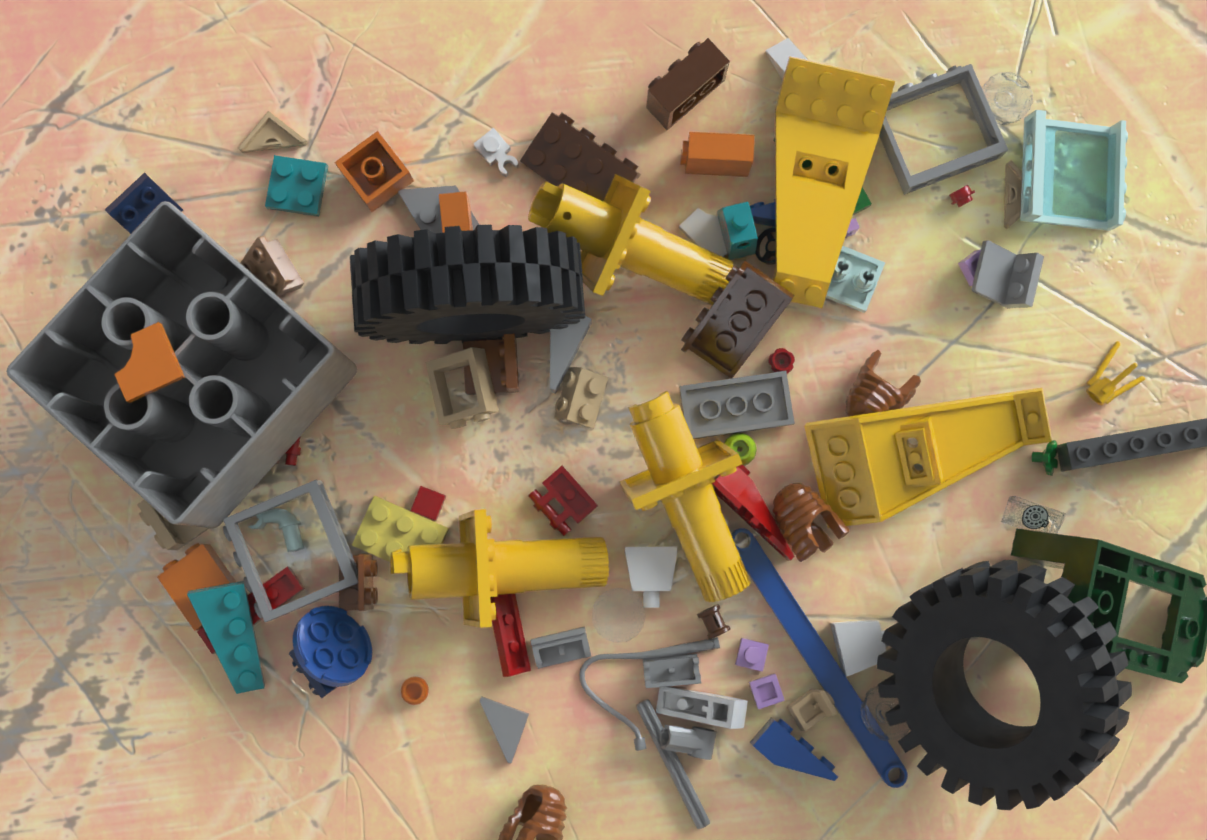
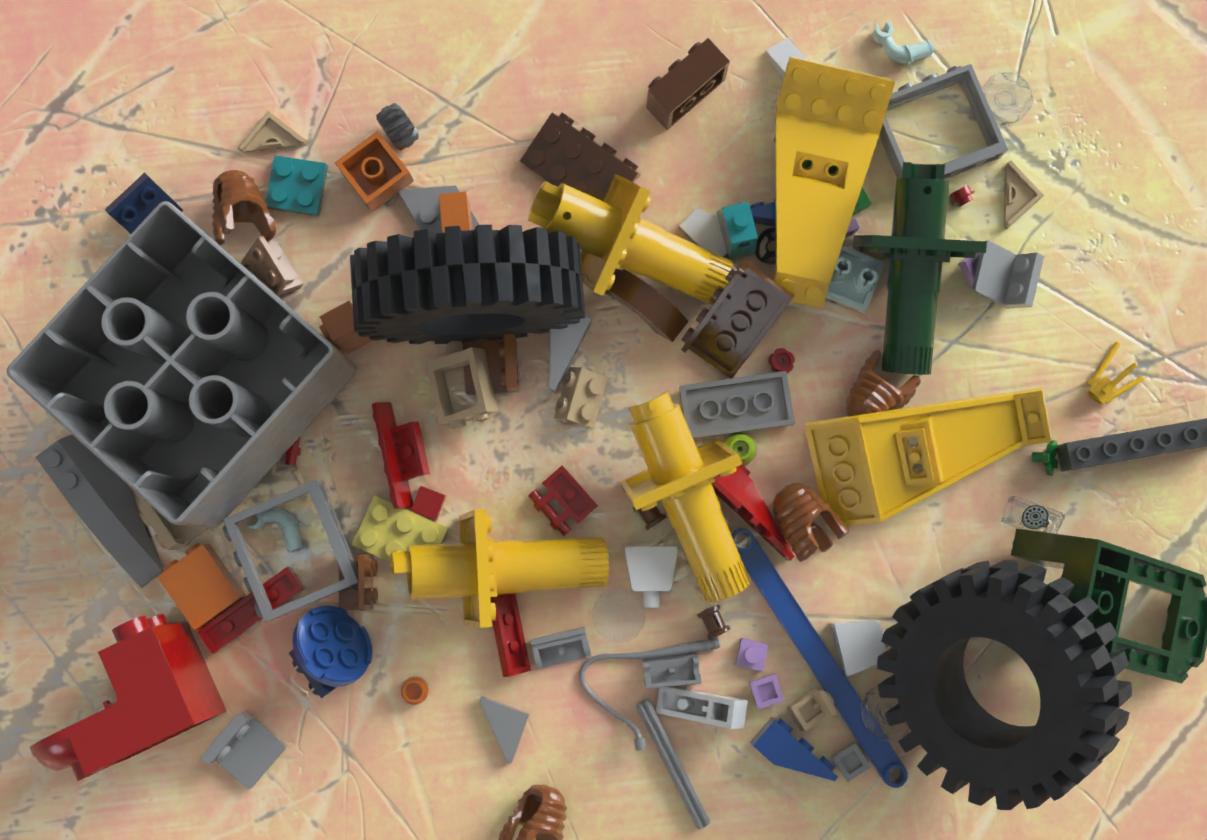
orange tile [115,322,185,403] -> none
teal wing [187,581,265,694] -> none
white plate [473,127,519,177] -> none
light grey piece [659,724,717,760] -> none
orange brick [680,132,755,177] -> none
panel [1020,110,1128,231] -> none
none -> red piece [29,614,227,781]
none -> light grey wedge [35,434,164,588]
none -> light grey bracket [200,710,287,789]
none -> dark orange hair [212,170,276,245]
none -> orange brick [319,301,373,354]
none -> red bracket [372,402,430,509]
none -> dark grey gear [376,103,419,151]
none -> reddish brown arch [604,269,689,342]
none -> reddish brown bush [632,506,667,530]
none -> light grey plate [831,742,871,782]
none -> dark green piece [853,162,987,375]
none -> light aqua piece [873,21,934,66]

